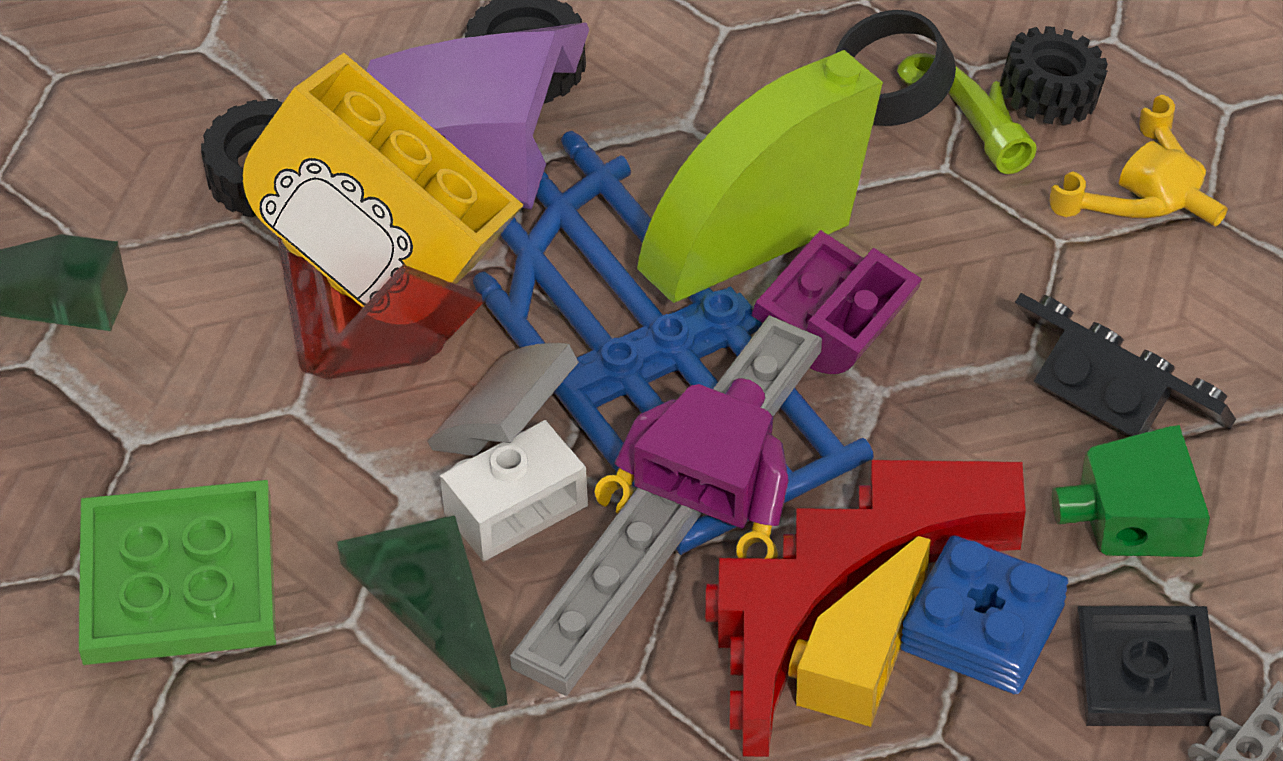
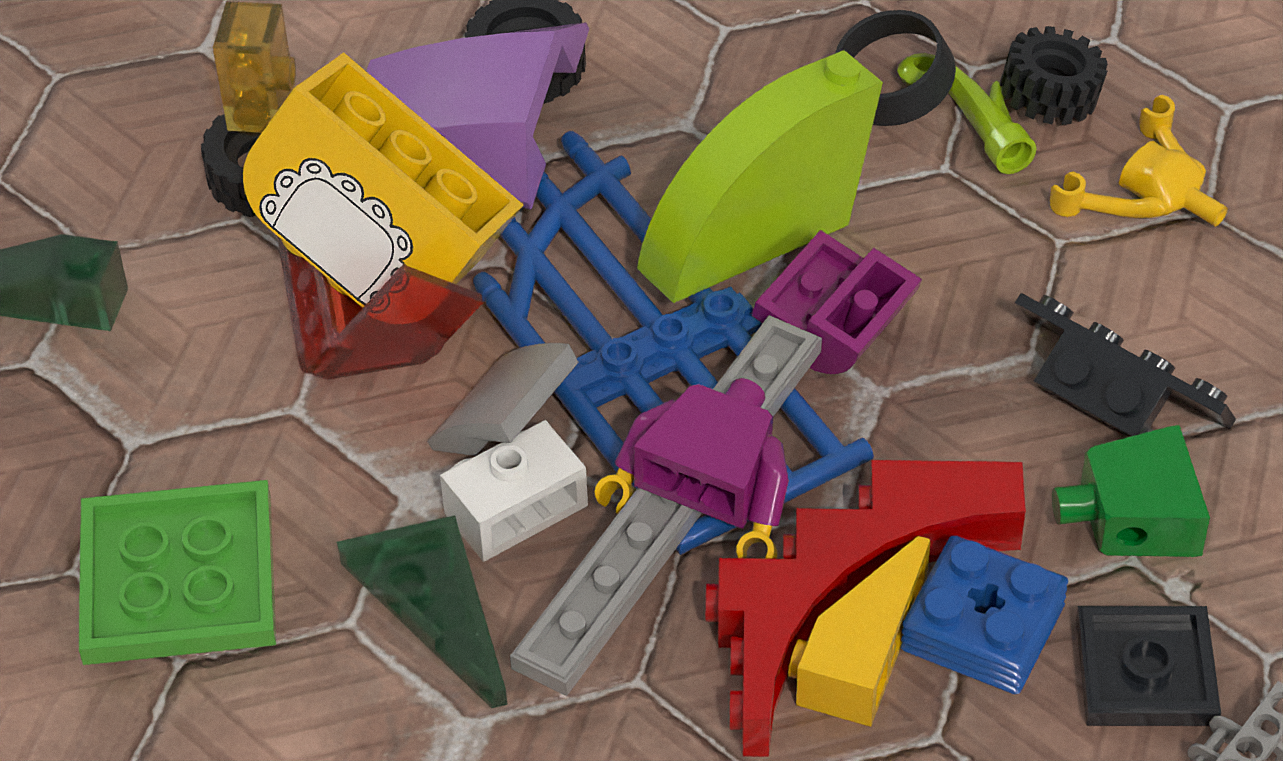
none -> clear yellow brick [213,1,296,132]

